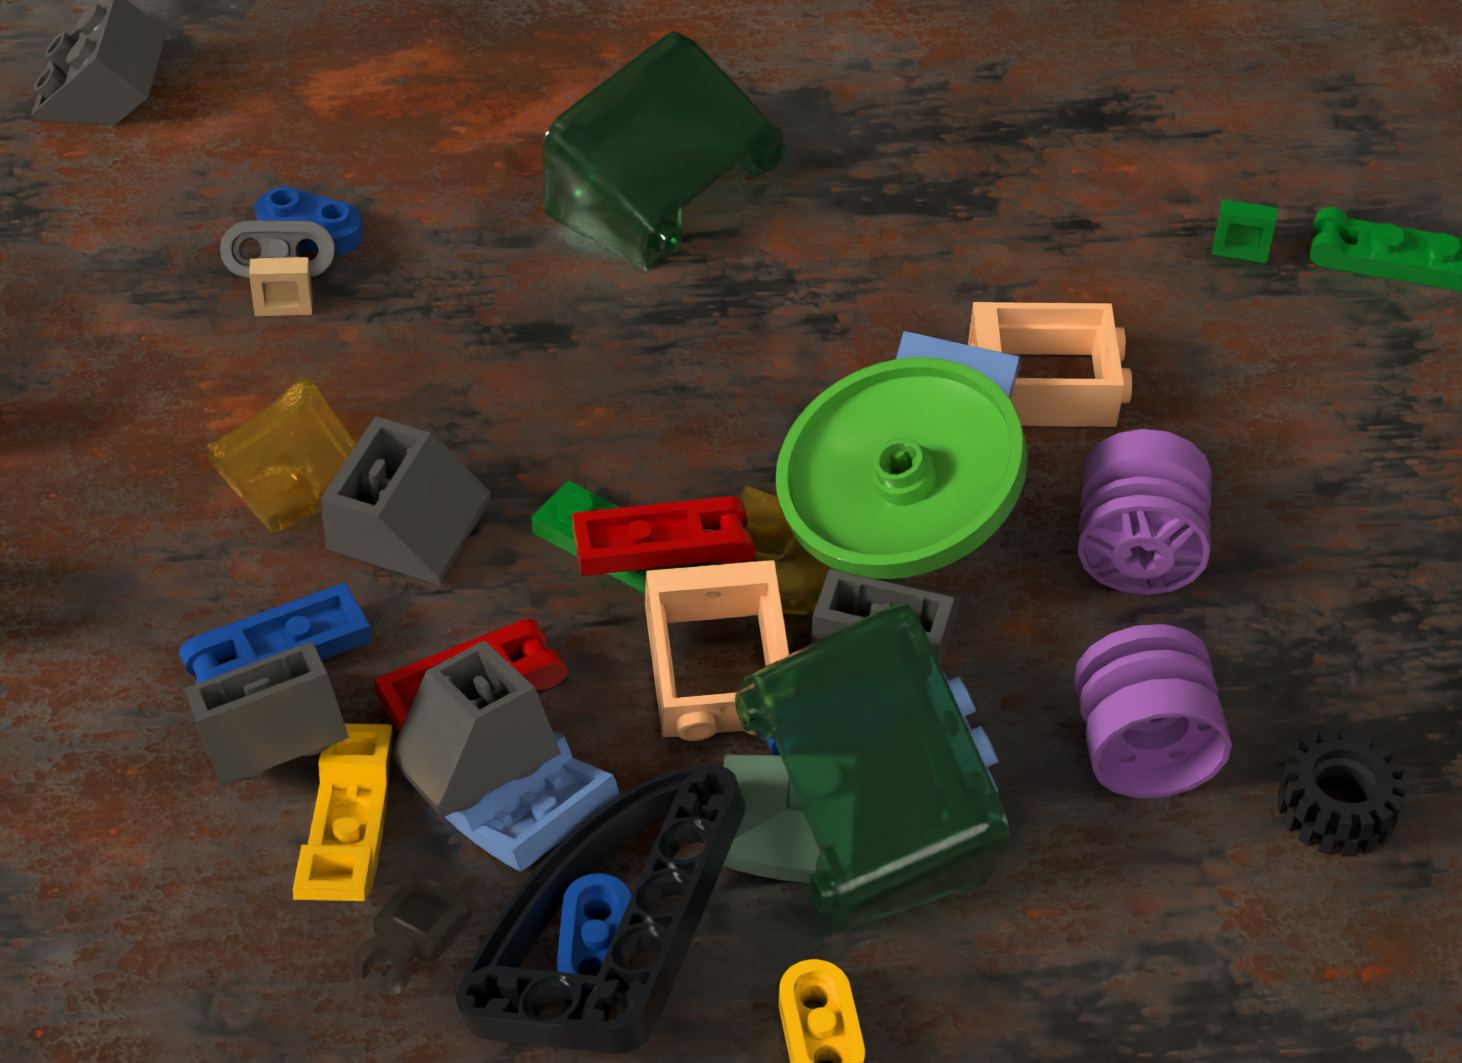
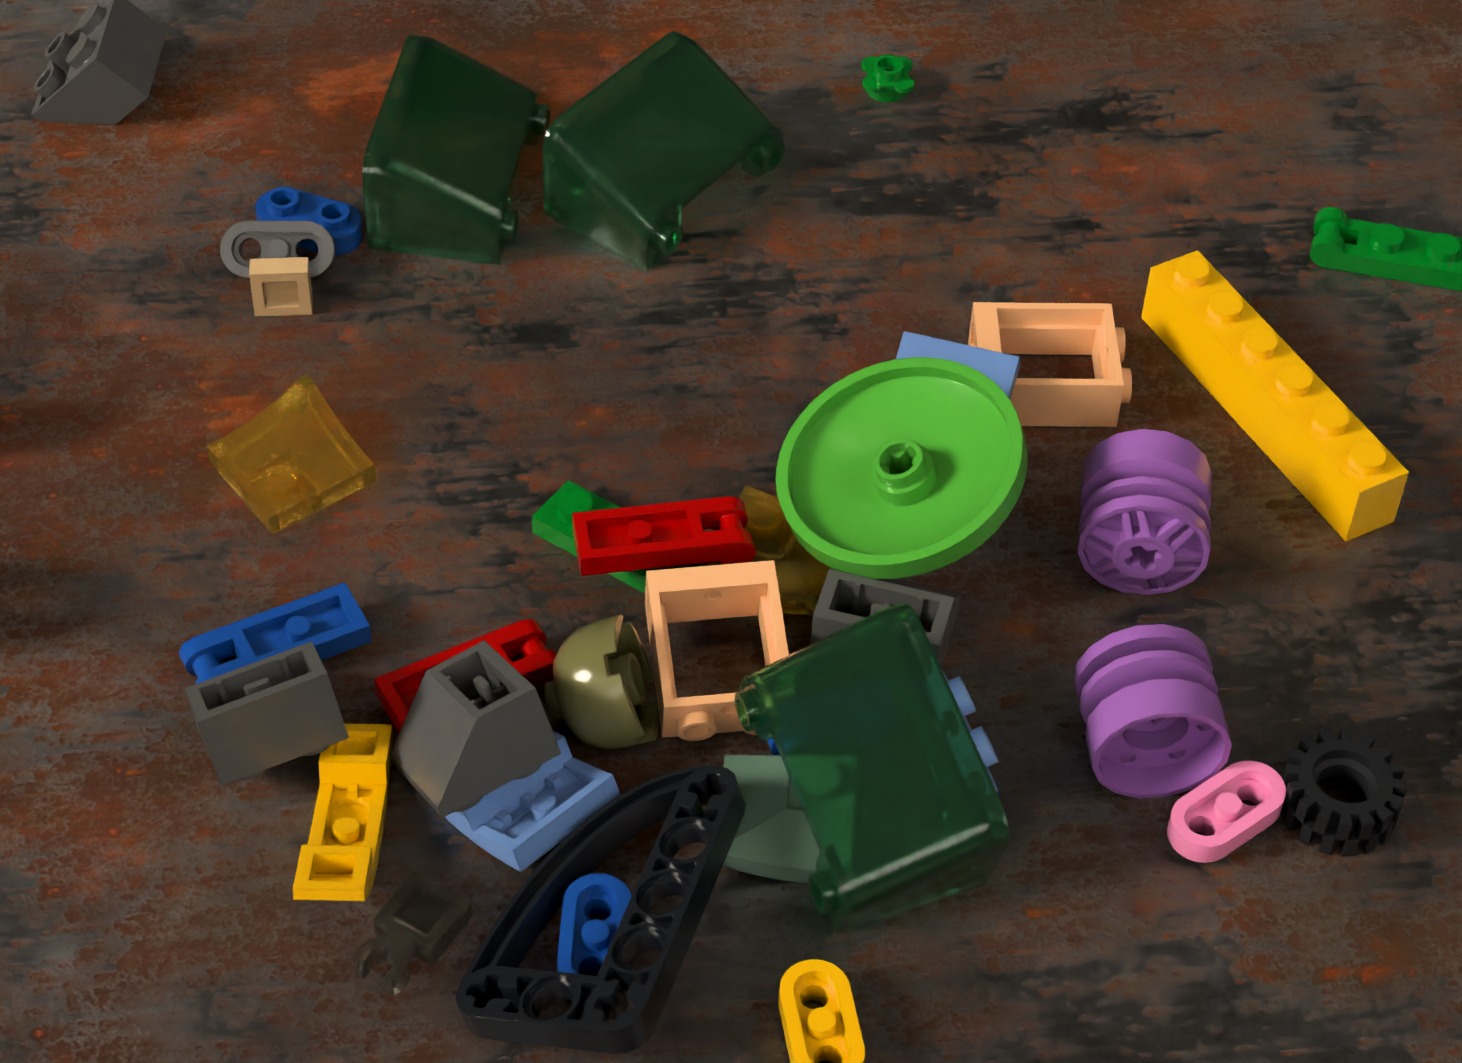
dark grey slope [320,416,491,585] -> none
green plate [1212,199,1278,263] -> none
none -> clear green windscreen [362,34,550,265]
none -> olive cylinder [544,615,660,749]
none -> green plate [861,54,914,102]
none -> yellow brick [1141,250,1409,542]
none -> bright pink plate [1167,760,1286,863]

